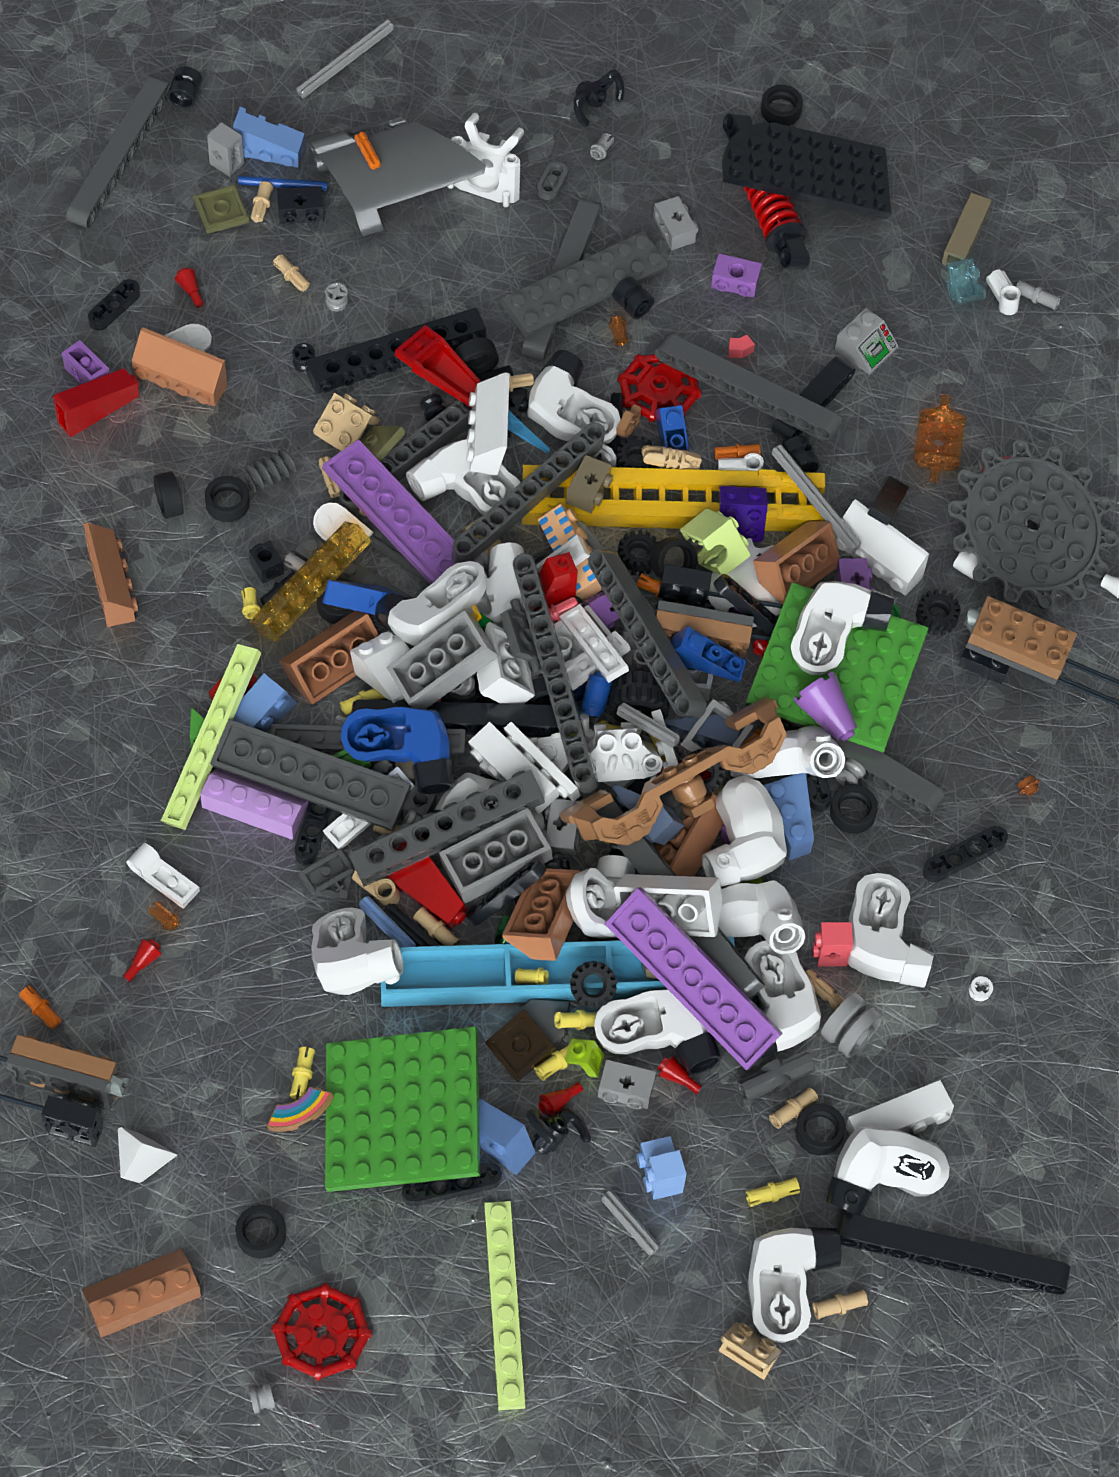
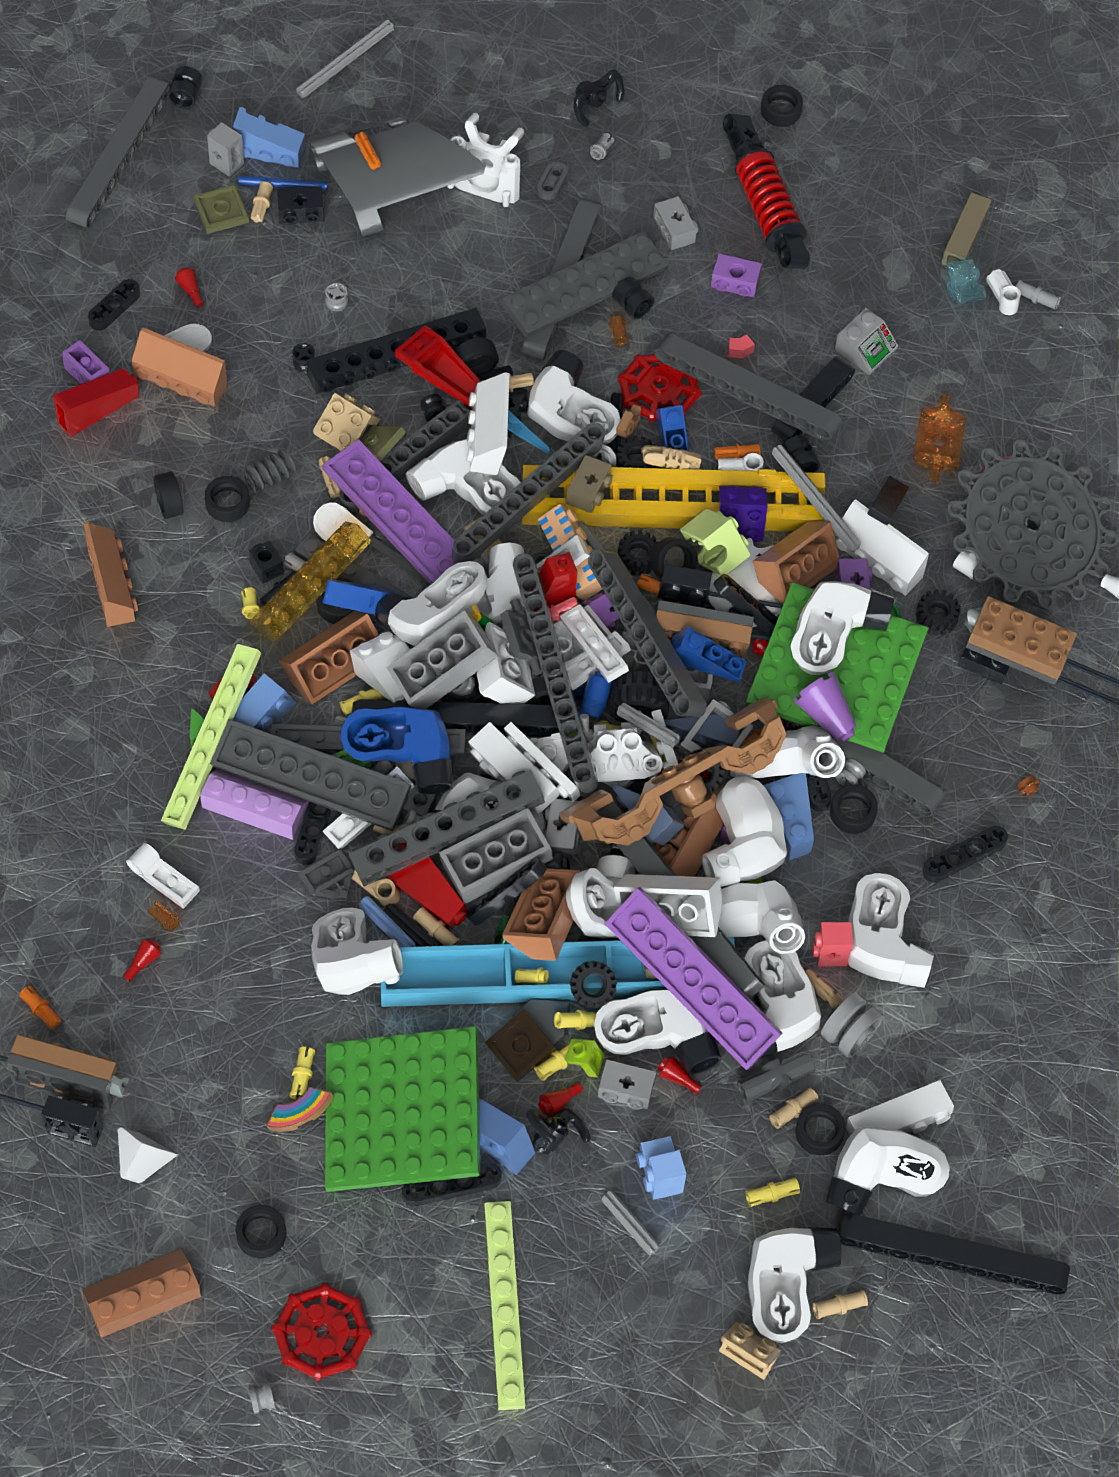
tan axle [273,254,310,292] -> none
black plate [722,123,891,219] -> none
white bush [968,976,993,1001] -> none

